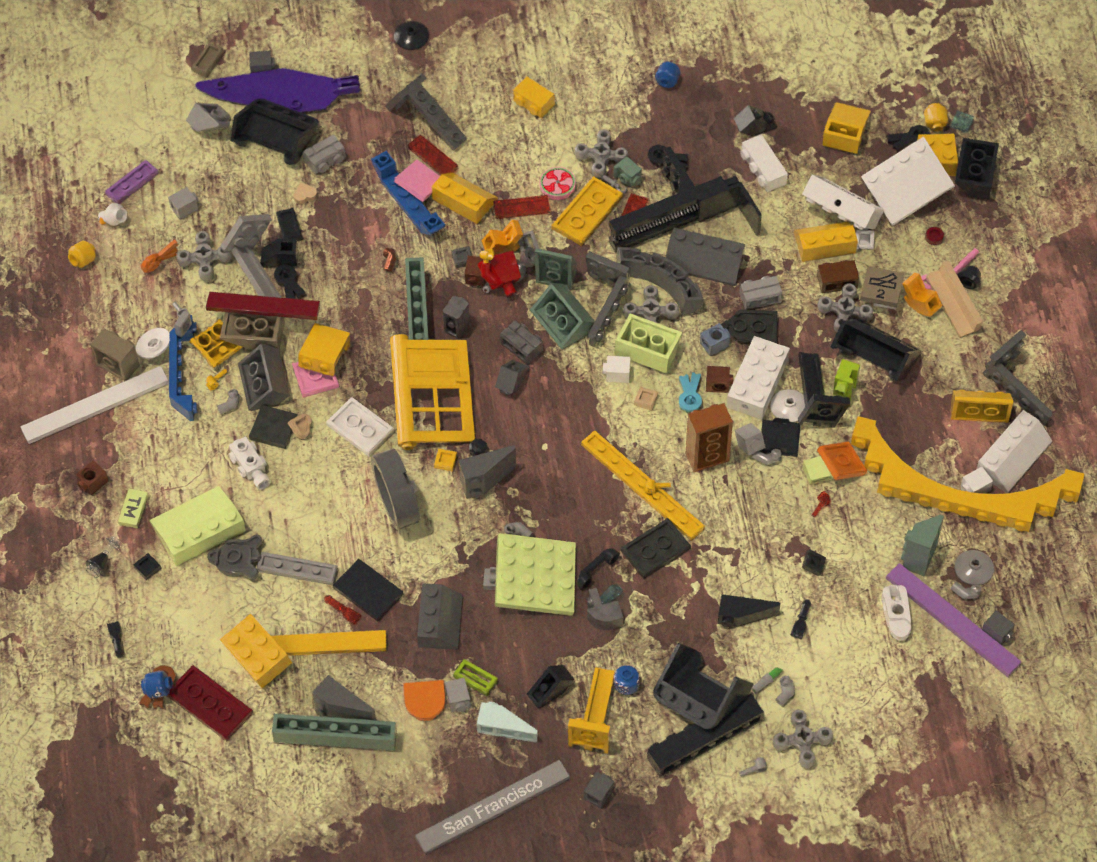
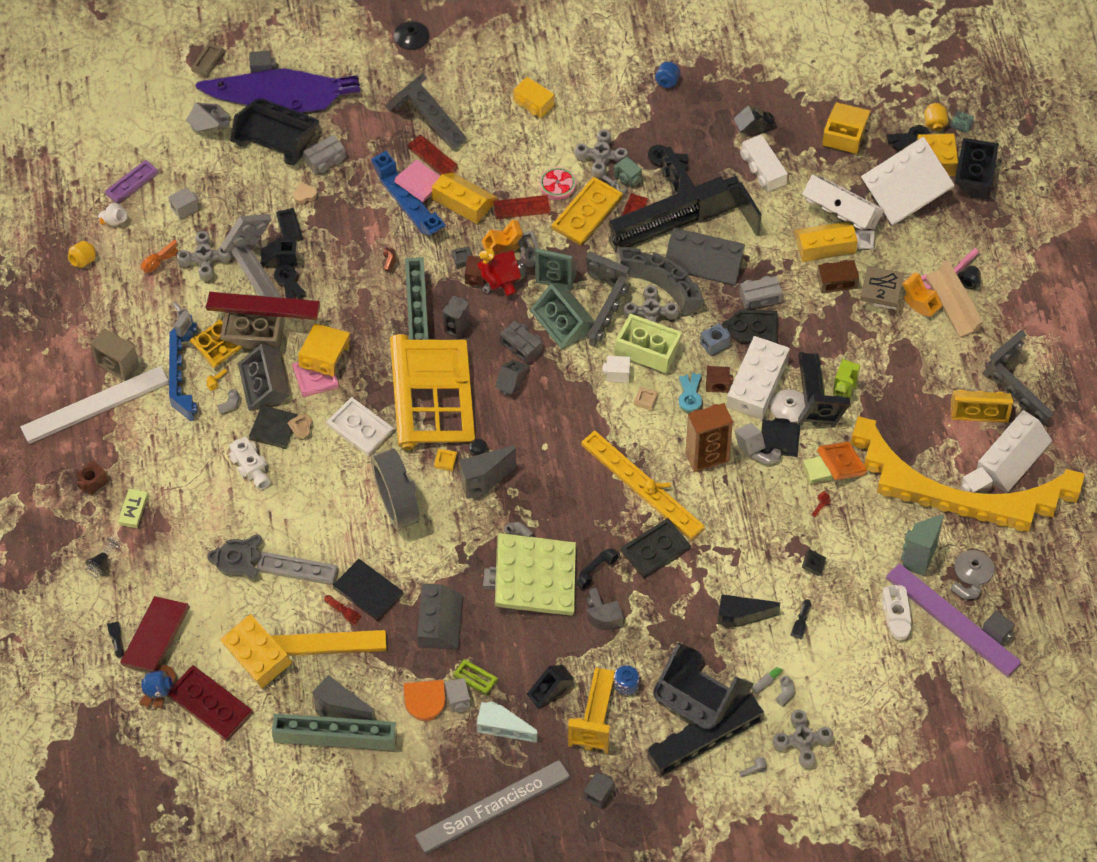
black tile [133,553,161,580] -> none
white dish [136,328,170,359] -> none
yellowish green slope [149,486,246,566] -> none
clear light blue tile [600,584,623,604] -> none
light grey gear [818,284,873,333] -> none
black windscreen [830,318,921,381] -> none
dark red tile [925,227,944,246] -> none
none -> dark red tile [120,596,190,672]

